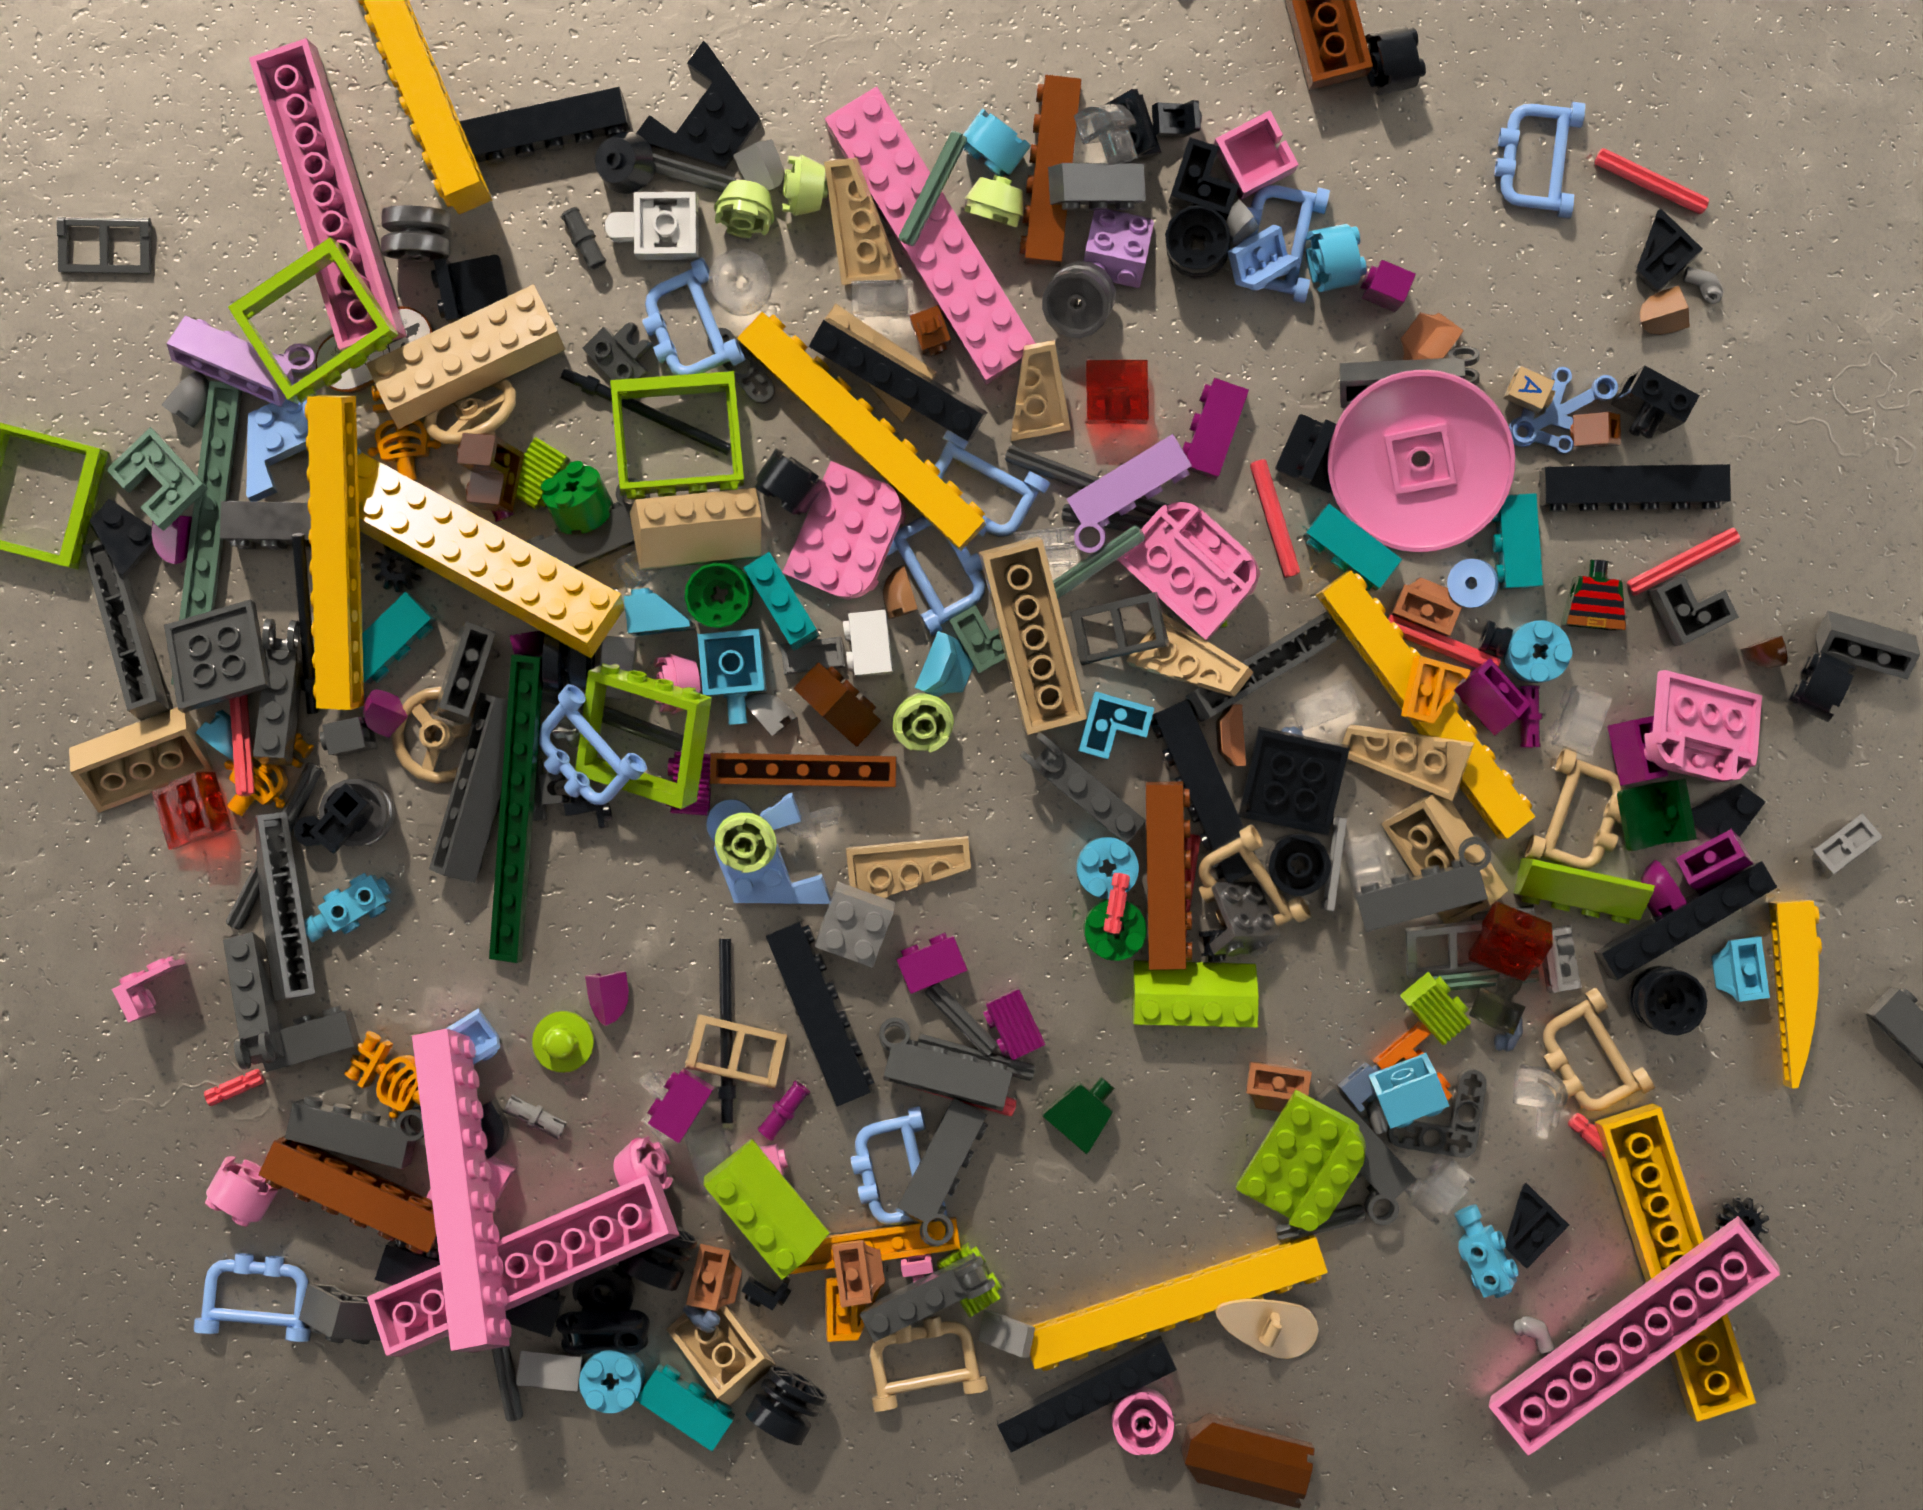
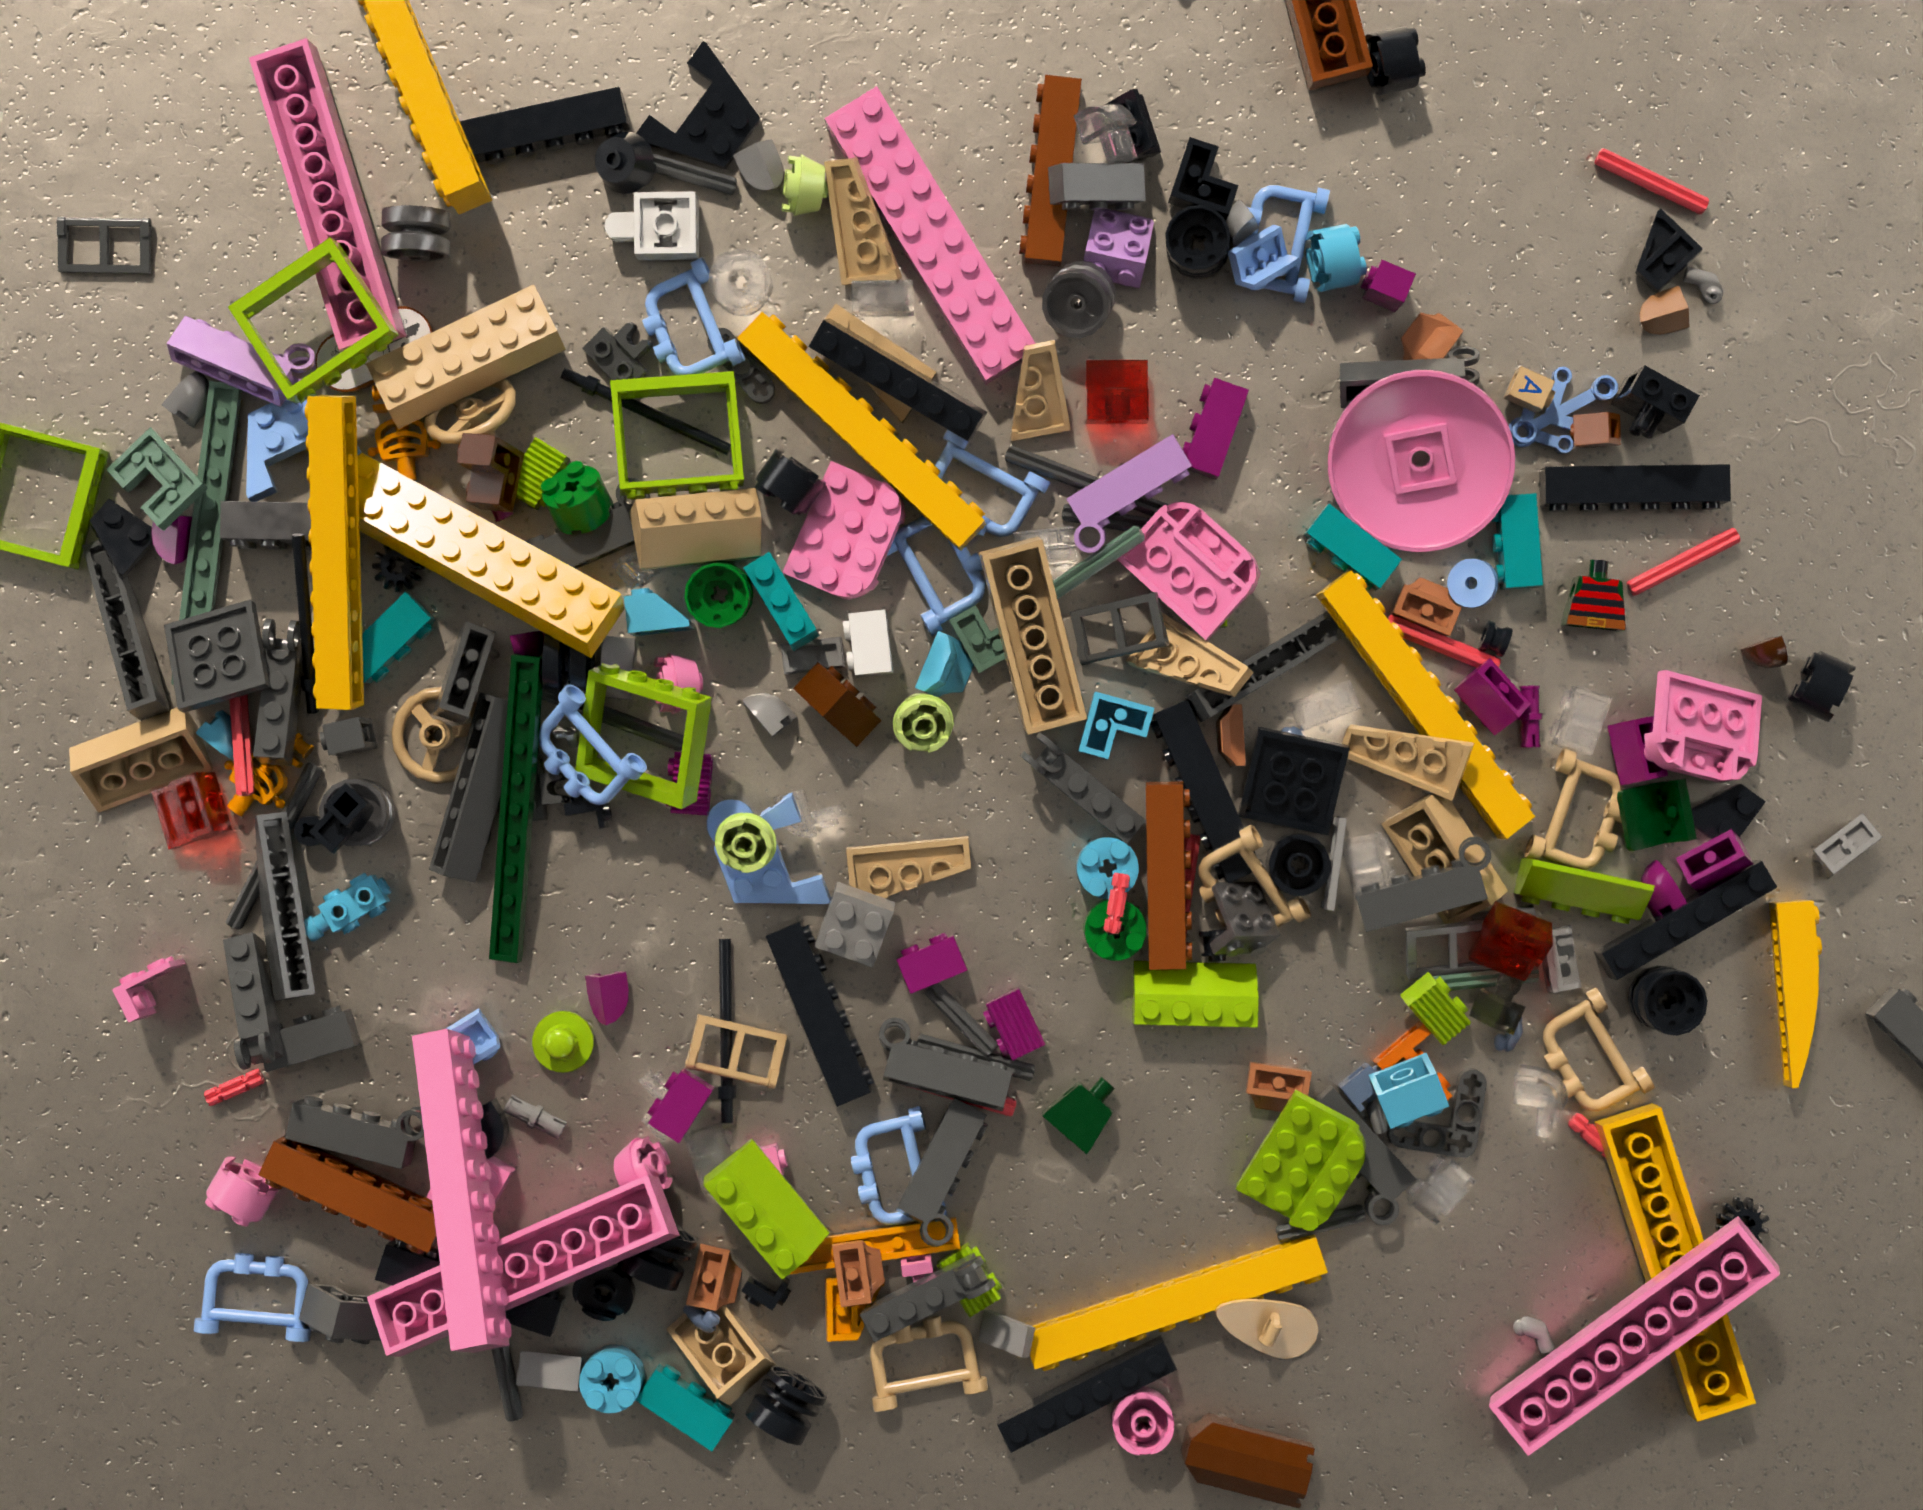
light orange torso [344,1031,420,1119] -> none
magenta brick [363,689,408,738] -> none
black bracket [431,254,509,324] -> none
black piece [556,1309,650,1354] -> none
dark grey pin [560,207,607,270] -> none
medium azure brick [697,629,767,725] -> none
dark orange brick [710,753,897,787] -> none
yellowish green cone [714,180,774,238] -> none
magenta pin [757,1080,810,1141] -> none
medium nougat brick [883,564,918,619] -> none
sand green axle [899,131,967,246] -> none
dark orange brick [909,305,951,356] -> none
medium azure brick [963,108,1031,177] -> none
yellowish green cone [964,175,1023,228] -> none
black bracket [1152,100,1202,137] -> none
bright pink piece [1213,110,1299,200] -> none
coral axle [1250,459,1300,578] -> none
black bracket [1275,414,1337,493] -> none
light orange wing [1401,656,1471,724] -> none
medium azure brick [1454,1204,1519,1298] -> none
light blue bar [1494,102,1585,219] -> none
medium azure brick [1504,620,1573,683] -> none
black wing [1505,1183,1569,1269] -> none
dark grey brick [1648,576,1739,646] -> none
medium azure slope [1712,936,1770,1002] -> none
dark grey brick [1815,611,1920,680] -> none

